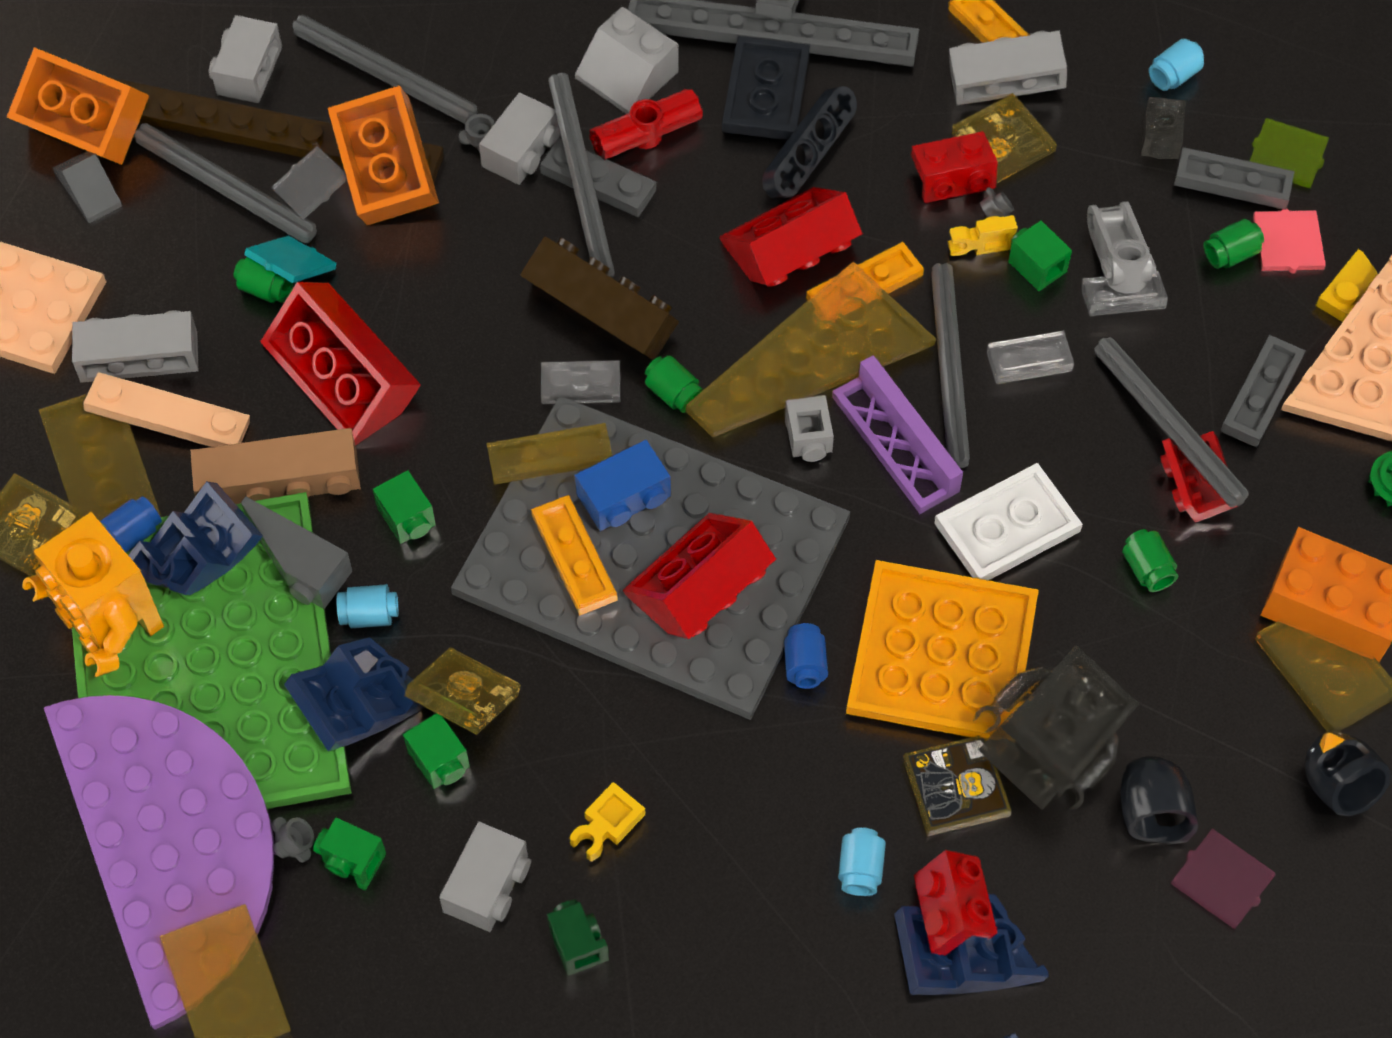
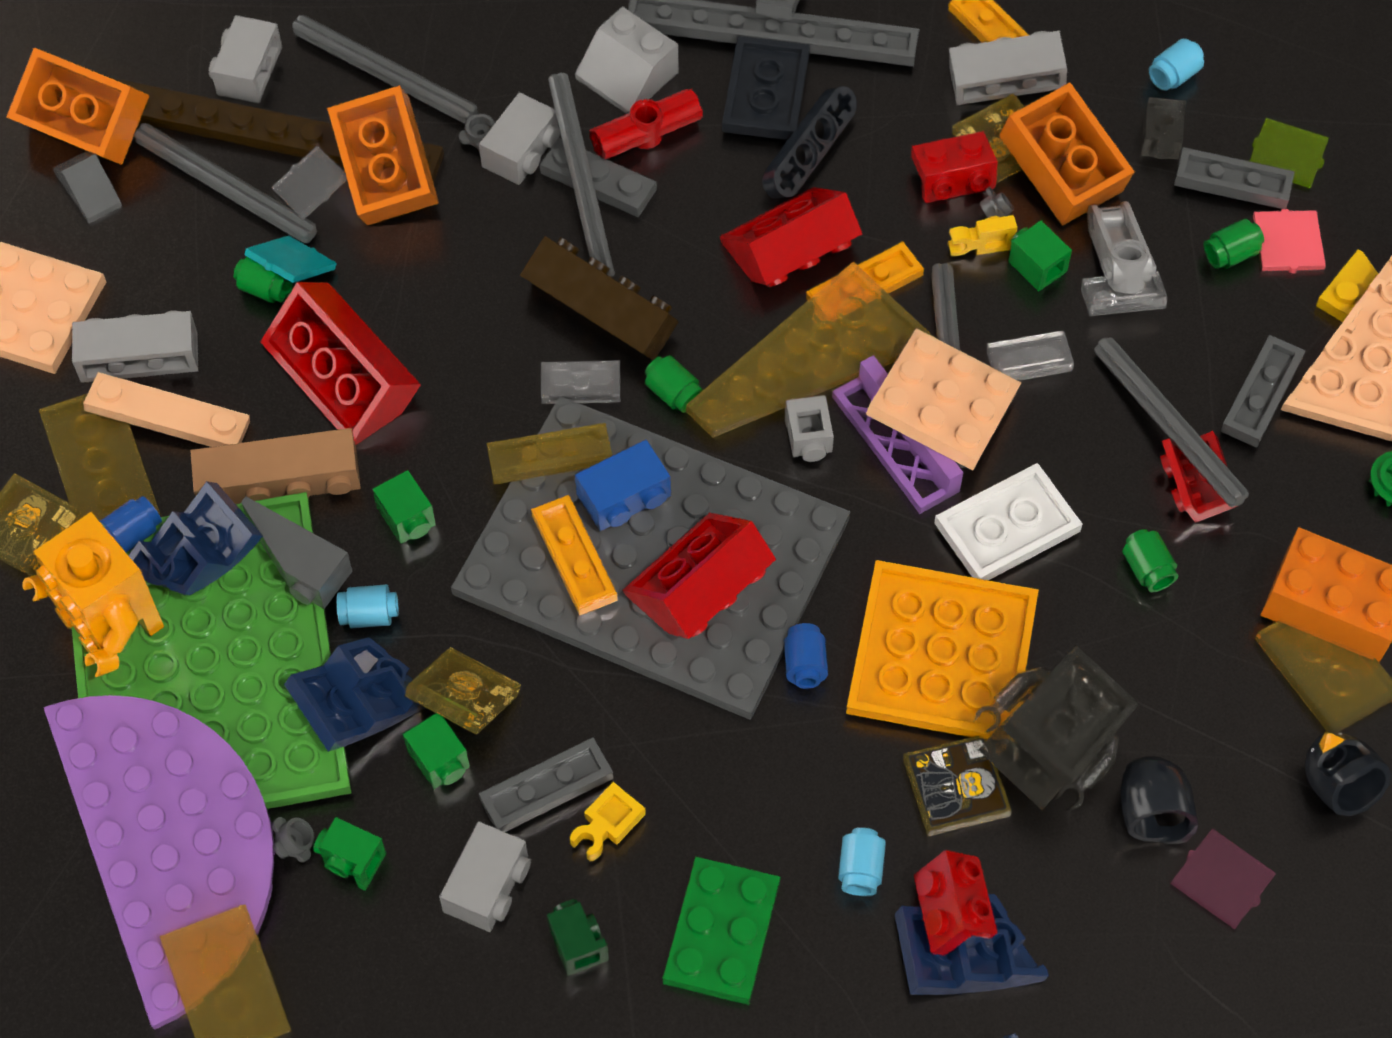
none -> dark grey plate [478,737,613,832]
none -> green plate [663,857,780,1005]
none -> light nougat plate [866,328,1021,470]
none -> orange brick [999,83,1135,226]

